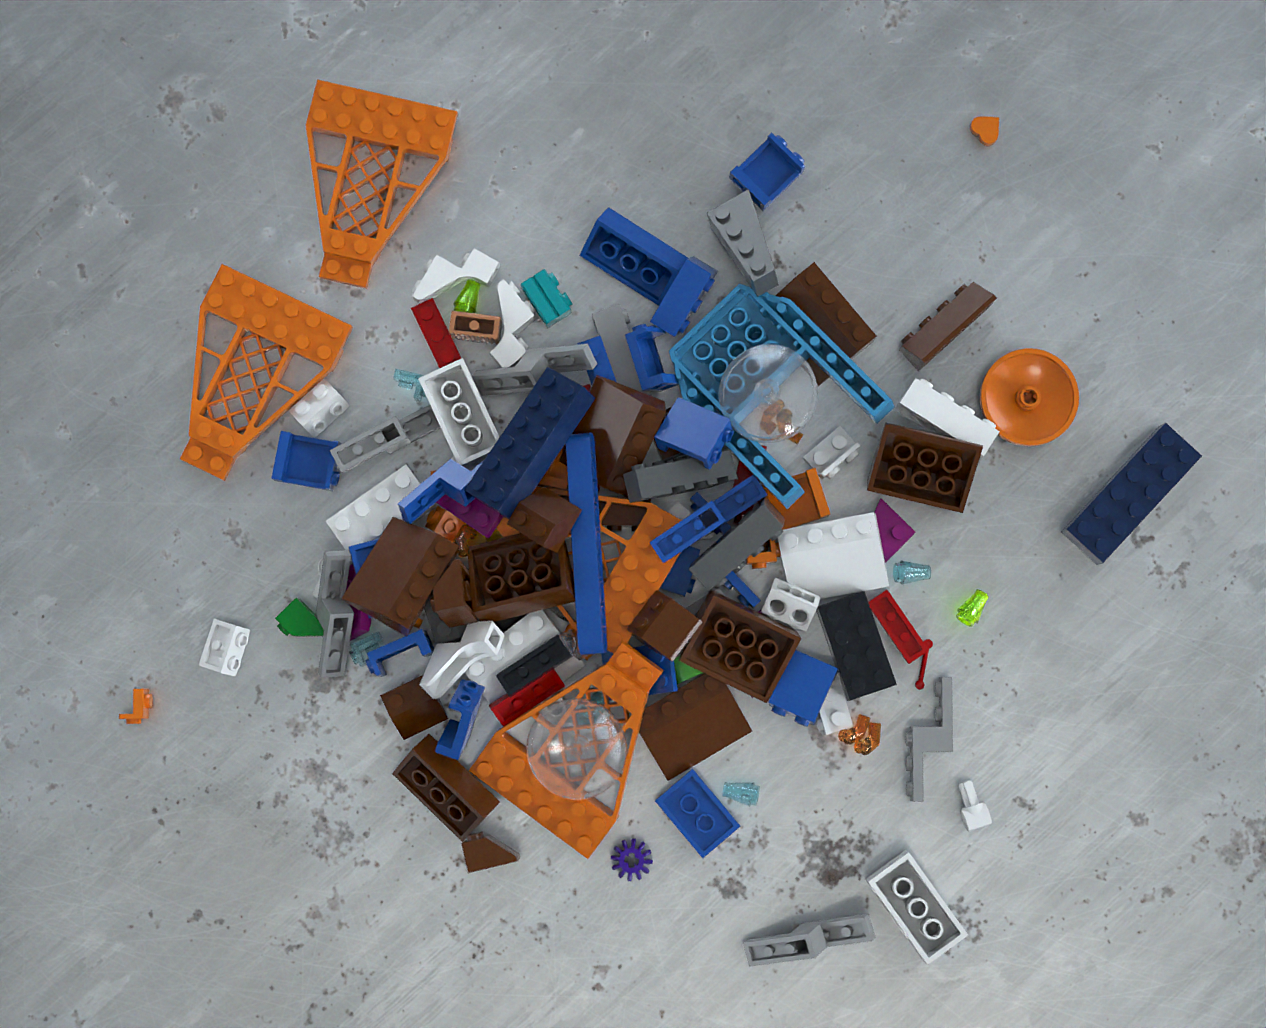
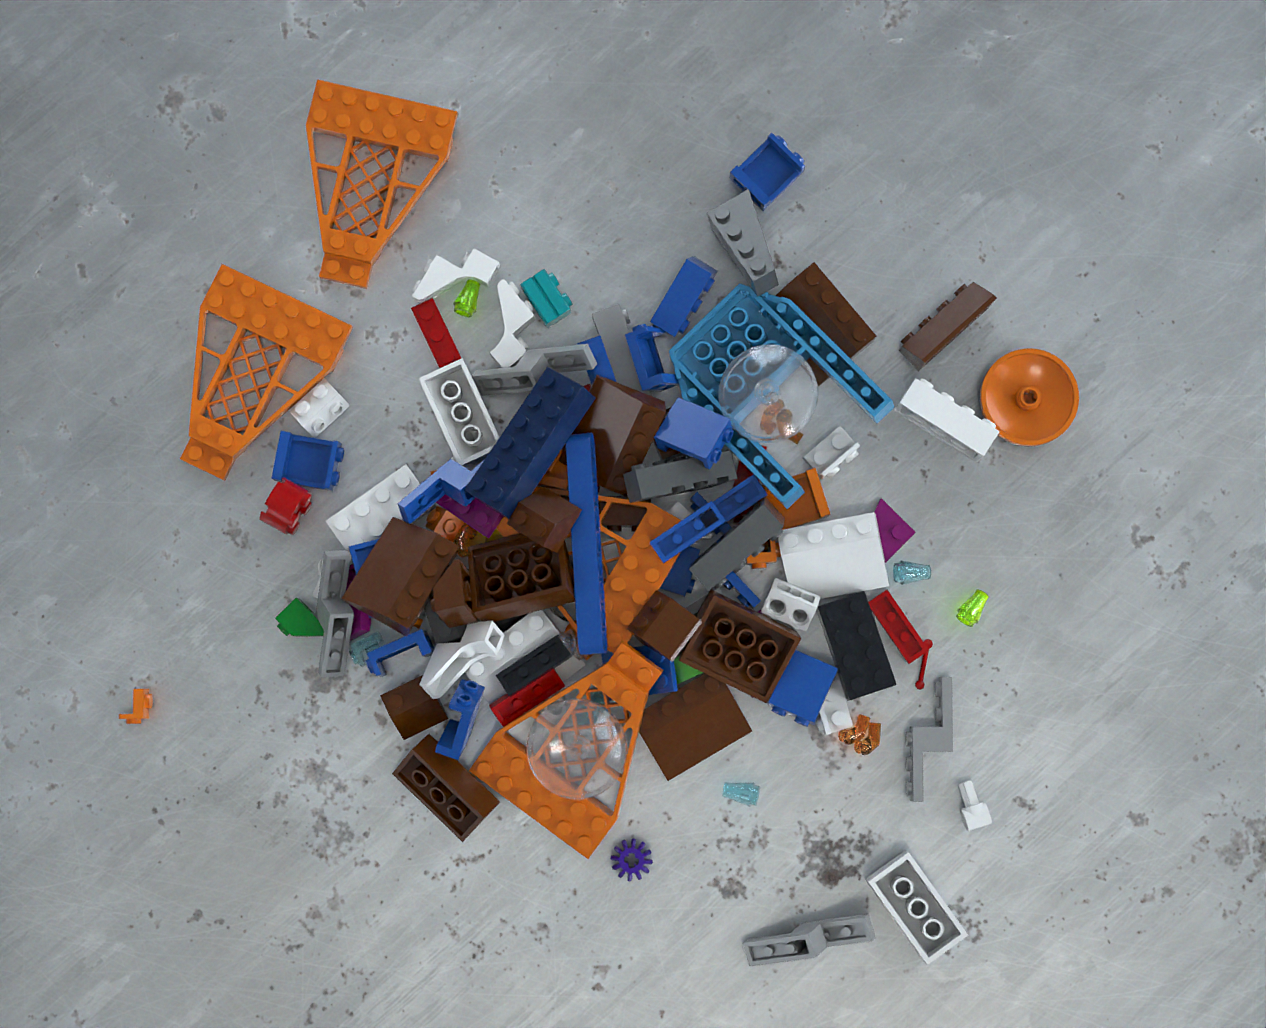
white bracket [199,619,250,676] -> none
light grey bracket [330,405,441,473] -> none
clear light blue bracket [393,369,426,402] -> none
nougat brick [449,311,502,345] -> none
reddish brown slope [461,832,520,873] -> none
blue slope [580,207,688,306] -> none
blue plate [655,769,740,858] -> none
reddish brown slope [867,422,983,513] -> none
orange tile [970,116,999,146] -> none
dark blue brick [1061,423,1202,565] -> none
none -> red brick [259,477,312,535]

